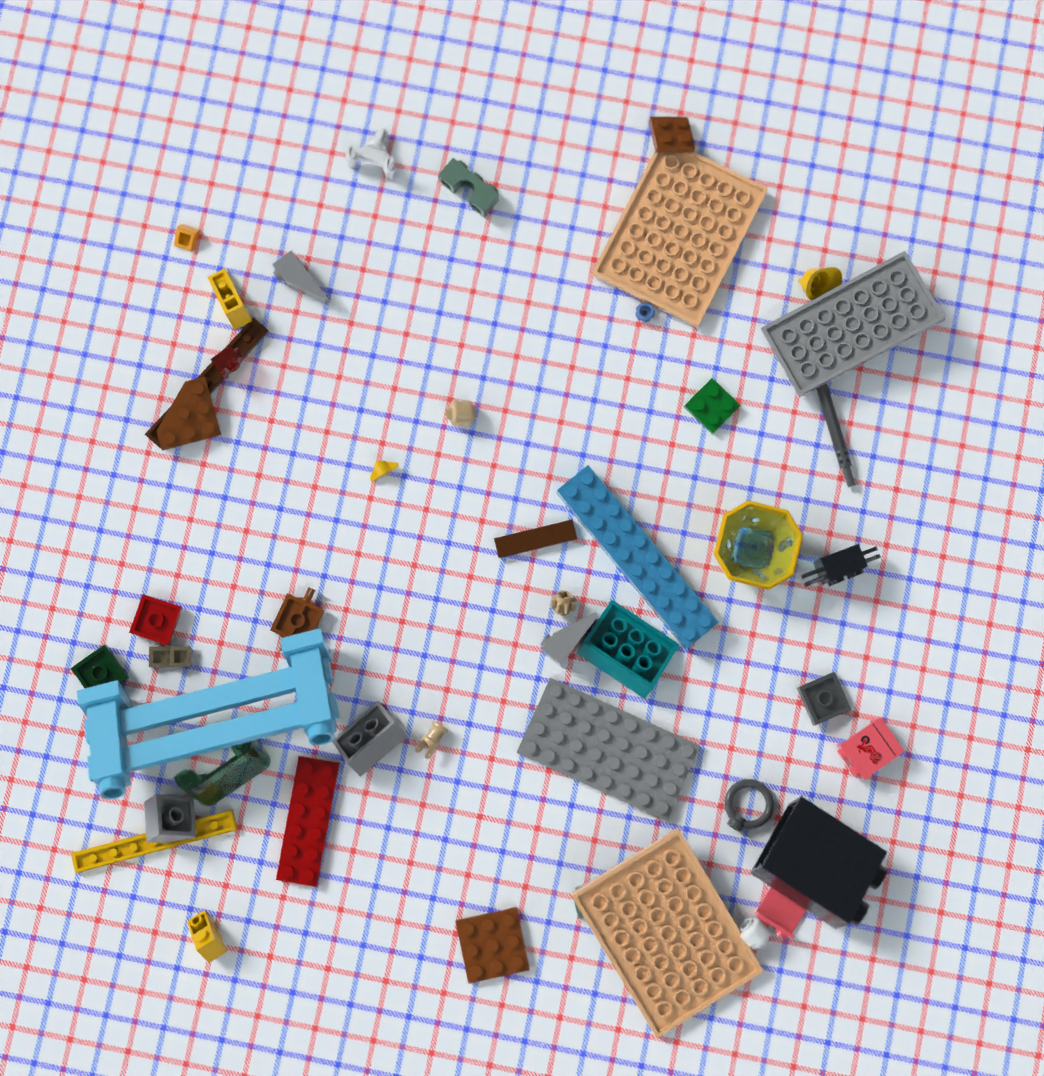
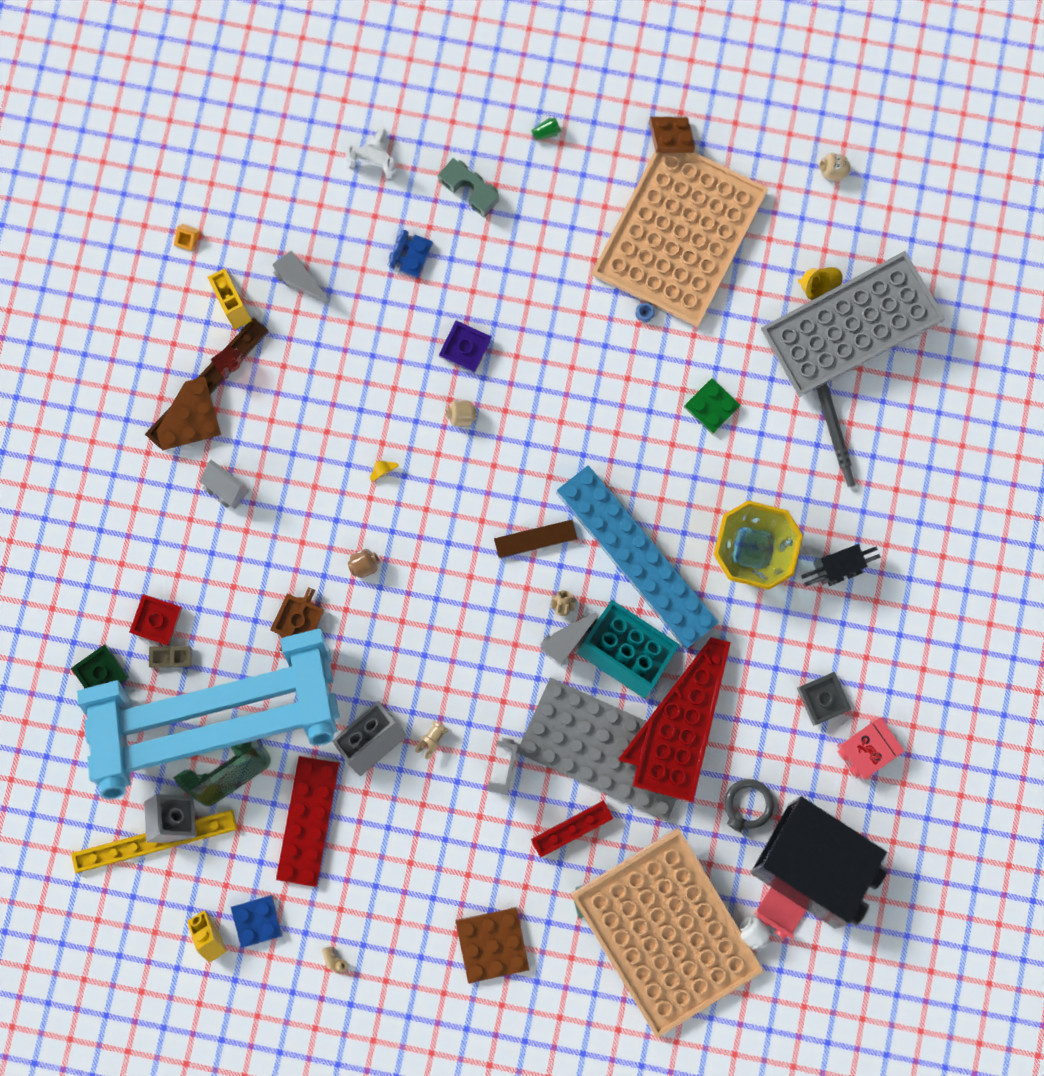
none -> light grey slope [200,459,250,509]
none -> blue plate [231,895,283,948]
none -> tan arm [322,946,348,973]
none -> medium nougat head [348,549,380,578]
none -> blue plate [387,229,433,279]
none -> dark purple plate [438,320,492,374]
none -> light grey panel [487,737,518,795]
none -> green cone [531,117,561,141]
none -> red plate [531,800,614,858]
none -> red wing [618,637,731,803]
none -> tan head [819,153,850,181]

